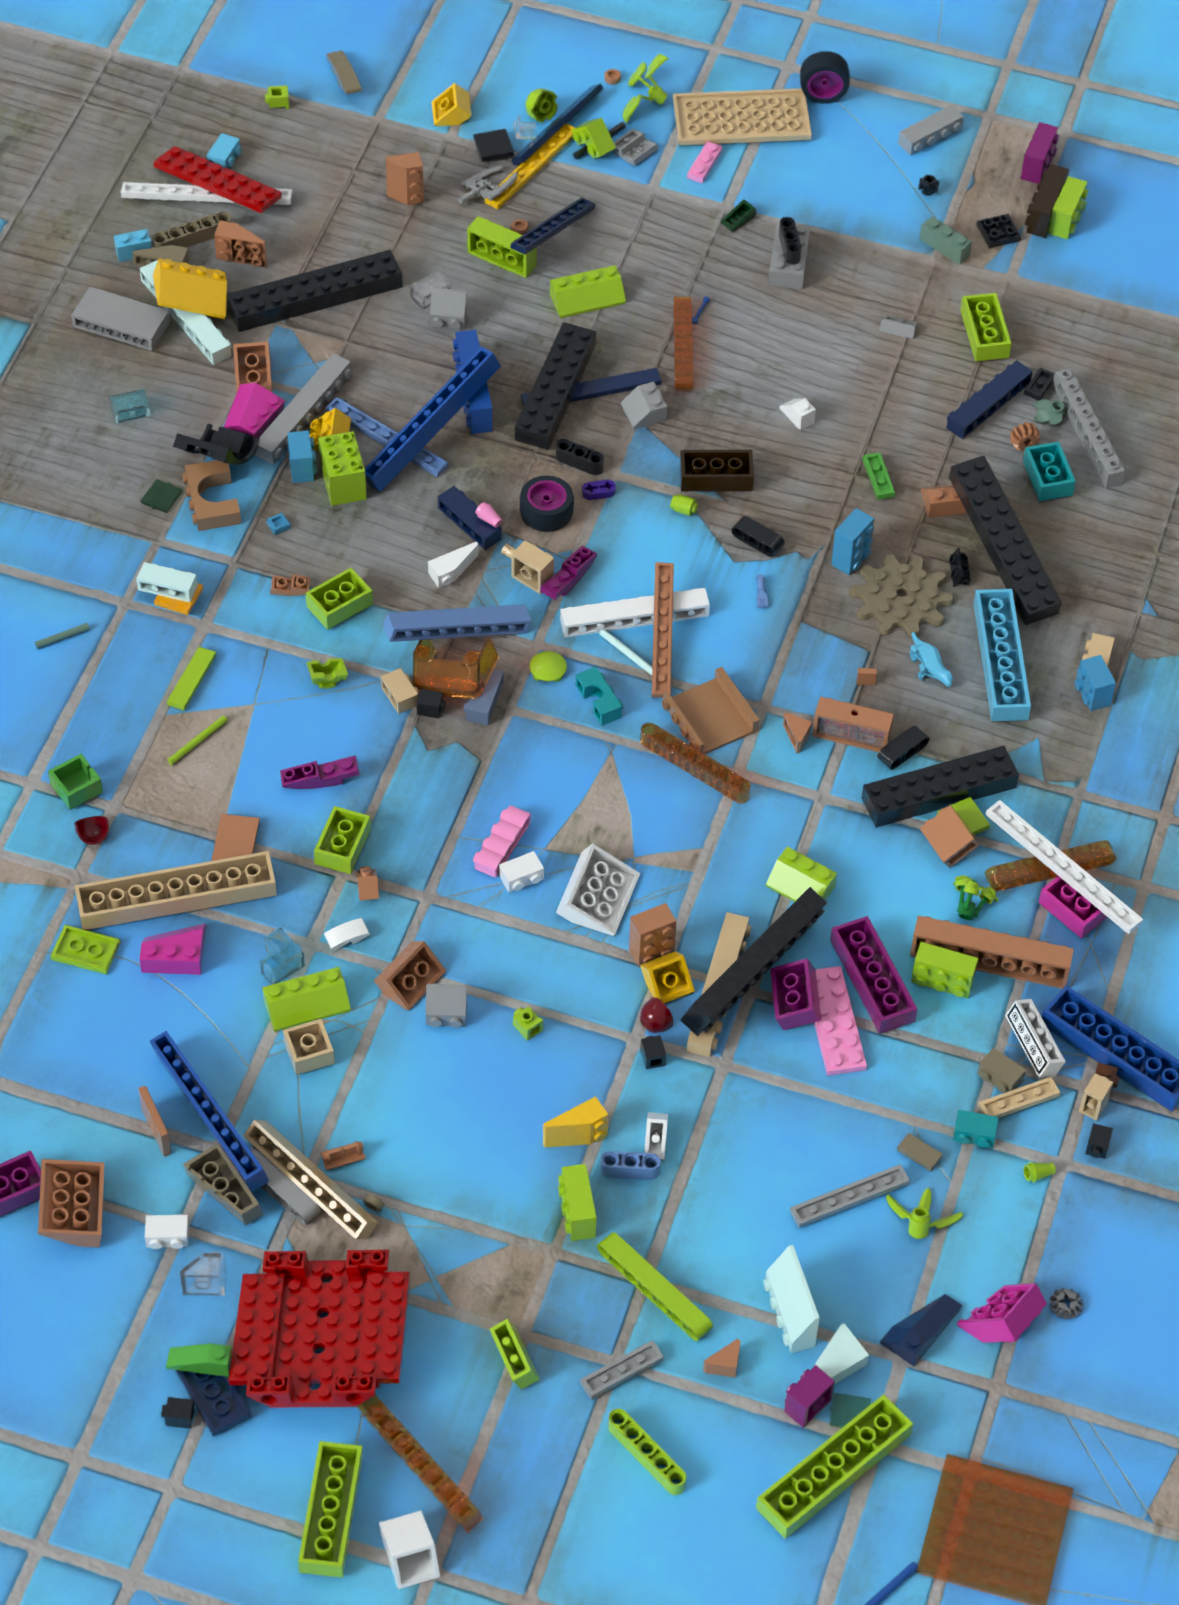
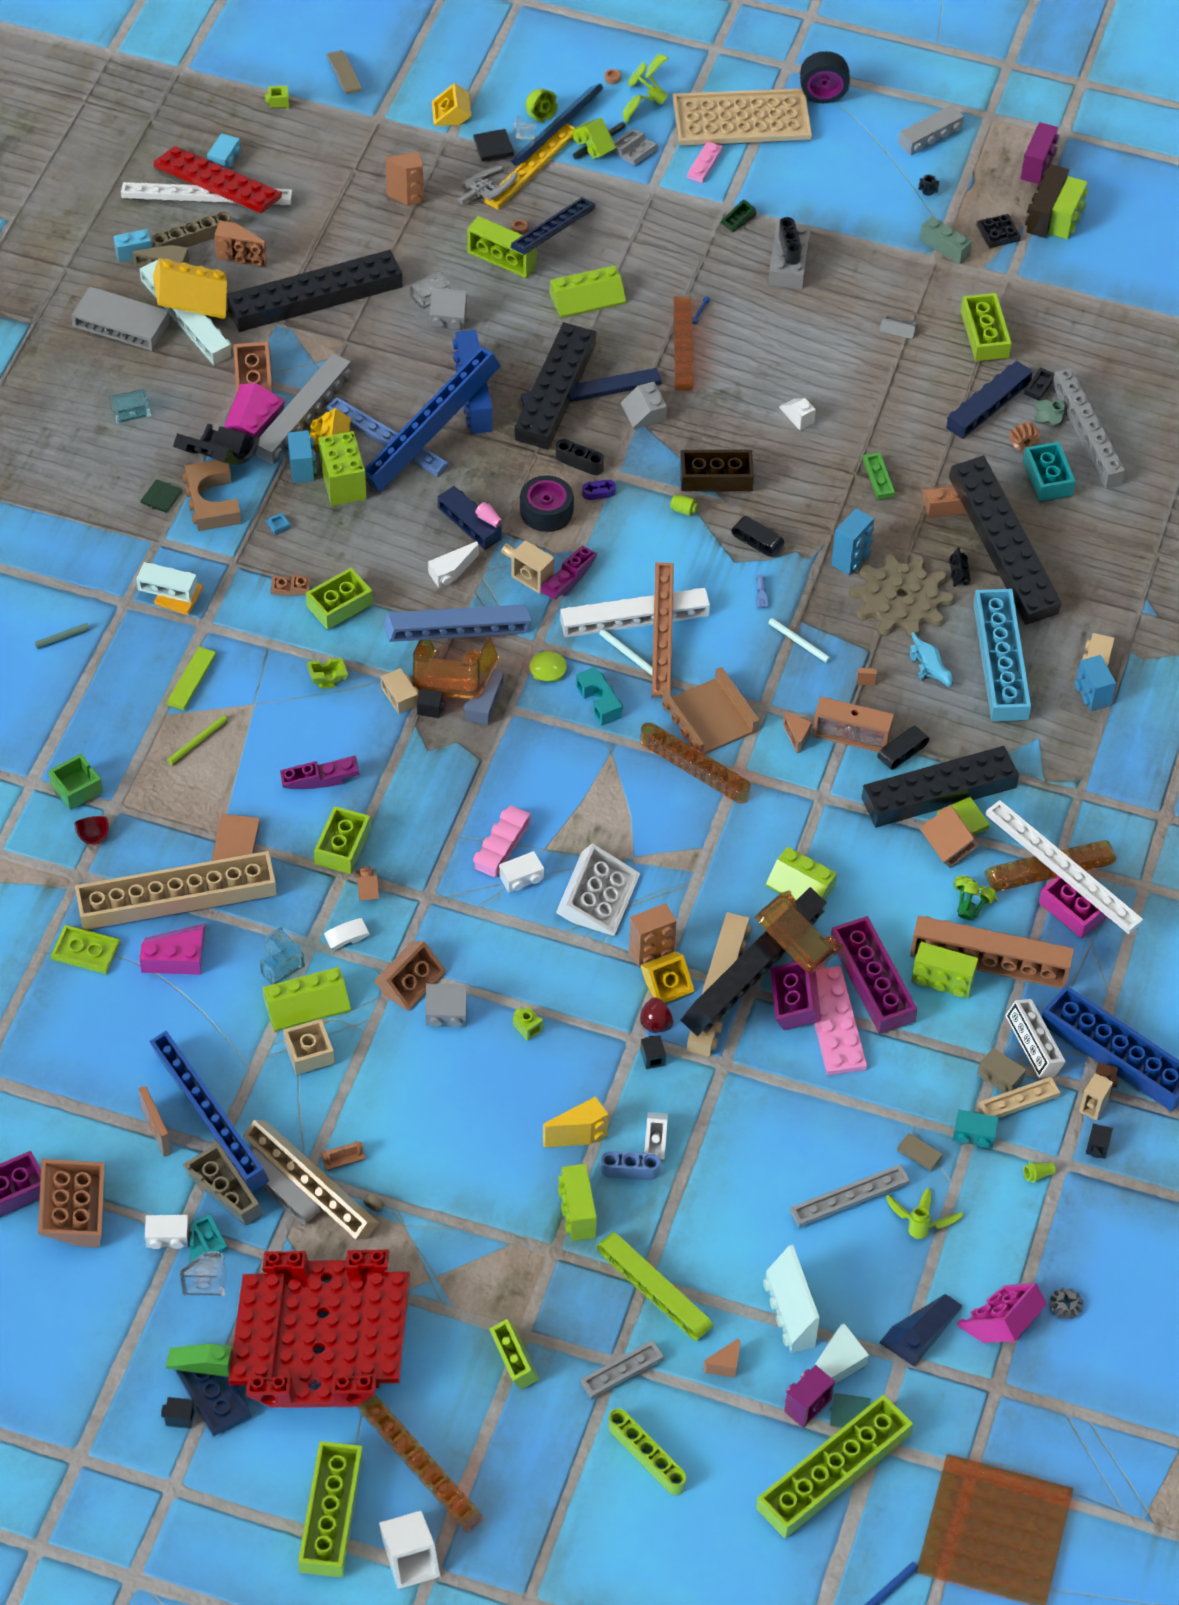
none -> teal wing [189,1214,228,1267]
none -> clear orange windscreen [755,890,844,973]
none -> light aqua bar [768,618,830,663]

